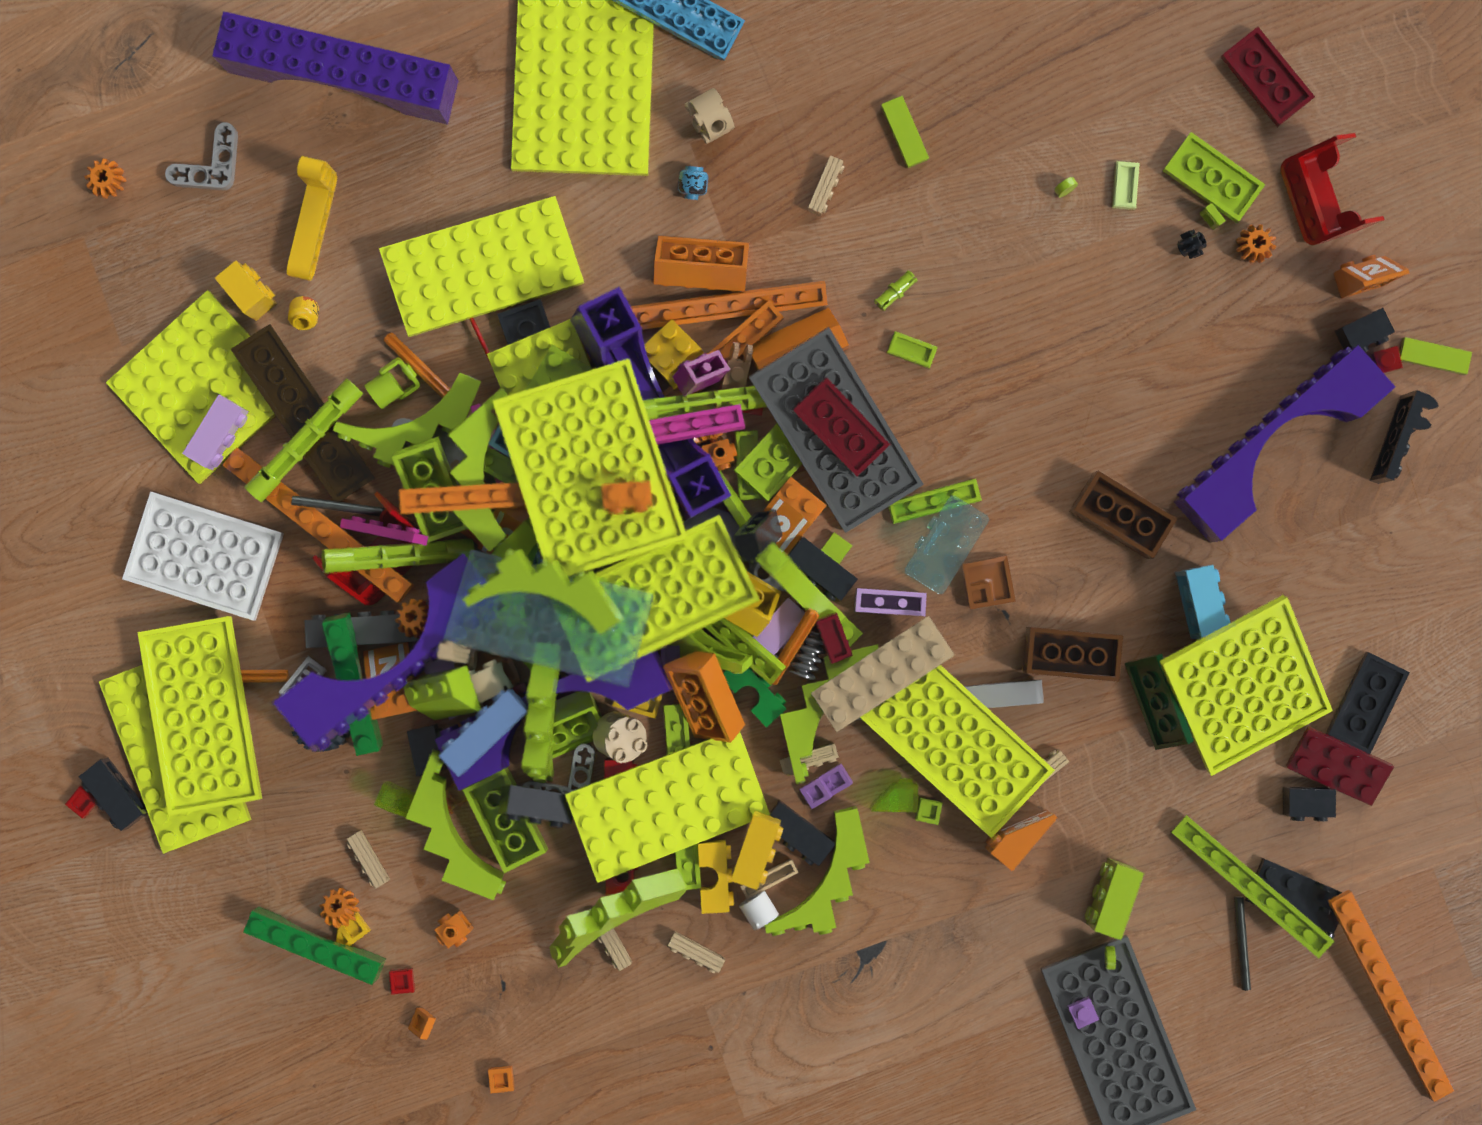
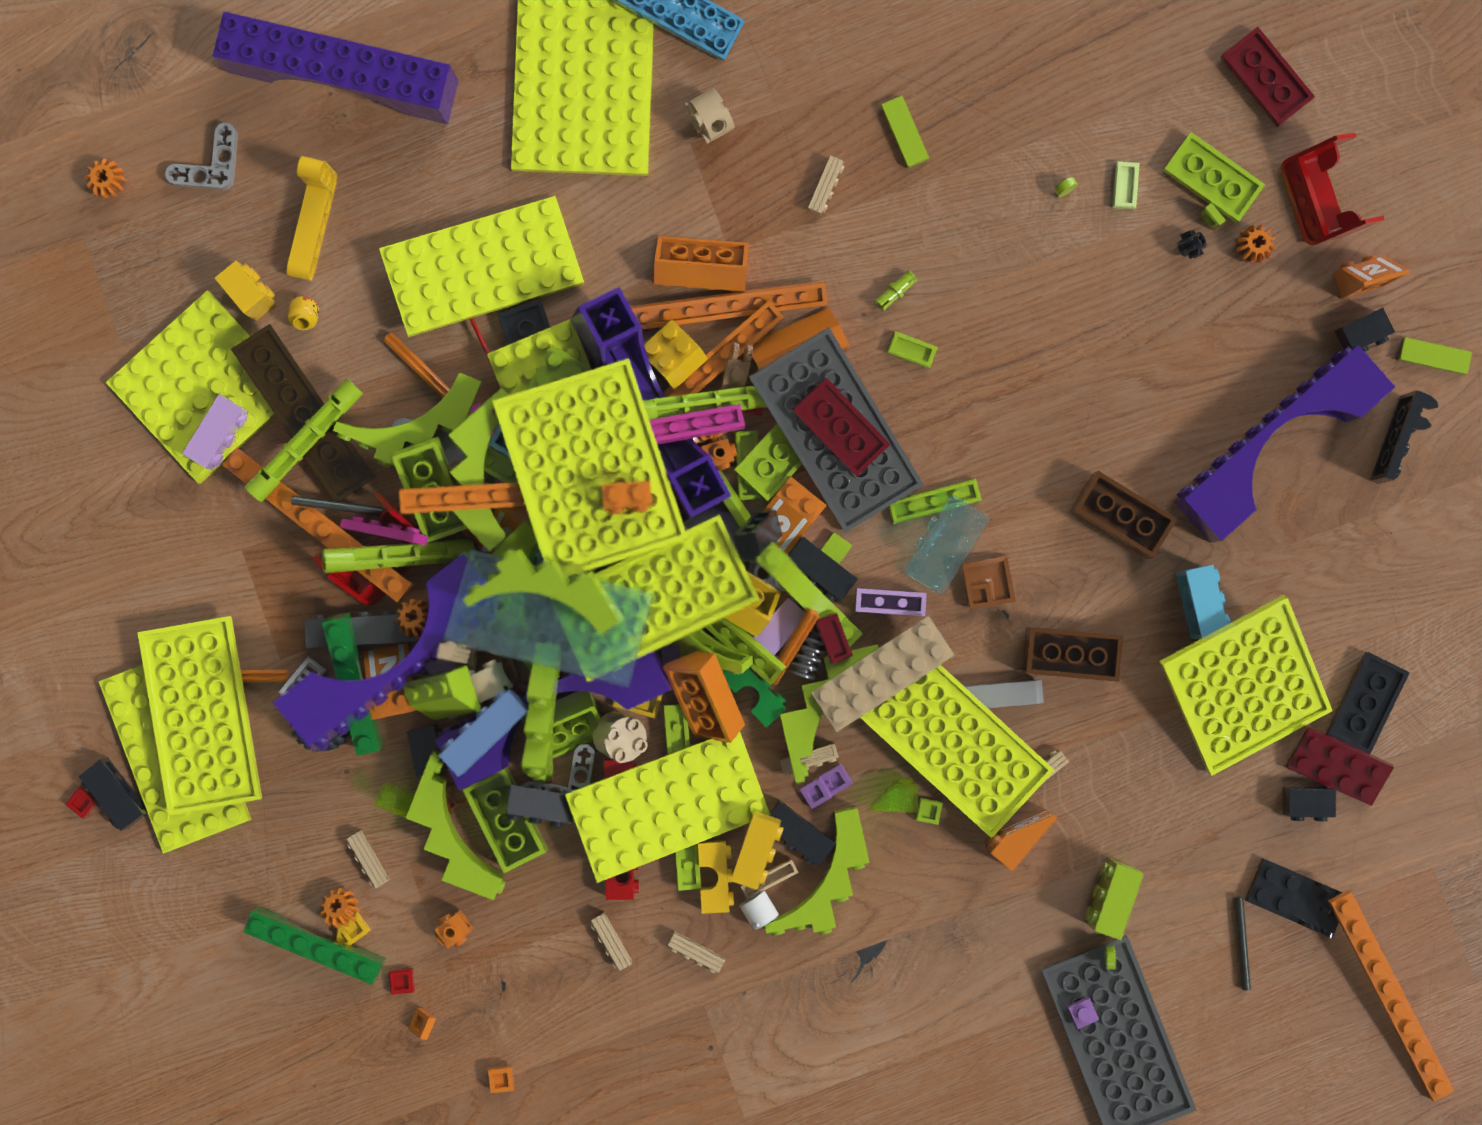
white plate [122,492,284,621] -> none
lime piece [364,357,420,409] -> none
lime arch [549,869,688,968] -> none
magenta brick [672,350,731,396] -> none
dark azure head [678,166,709,200] -> none
dark green plate [1124,653,1194,750] -> none
lime plate [1171,815,1334,959] -> none
red plate [1374,346,1403,373] -> none

